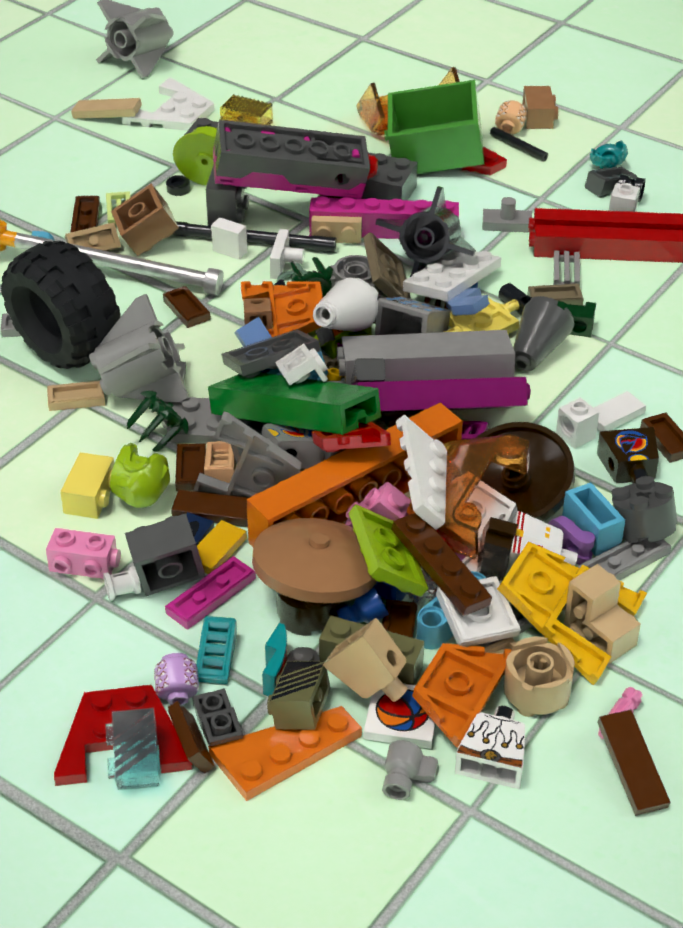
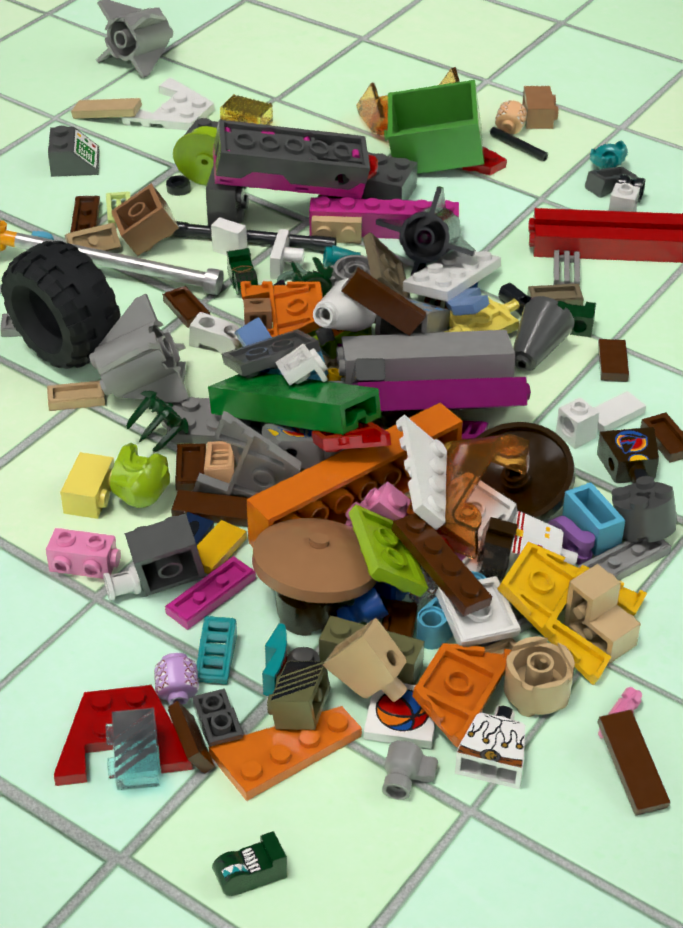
light grey tile [482,197,532,233] -> none
none -> dark grey slope [48,125,100,177]
none -> white leg [189,312,240,353]
none -> dark green leg [212,831,287,896]
none -> dark green leg [226,248,258,295]
none -> teal cone [323,245,361,267]
none -> reddish brown tile [341,267,426,336]
none -> reddish brown tile [598,339,629,381]

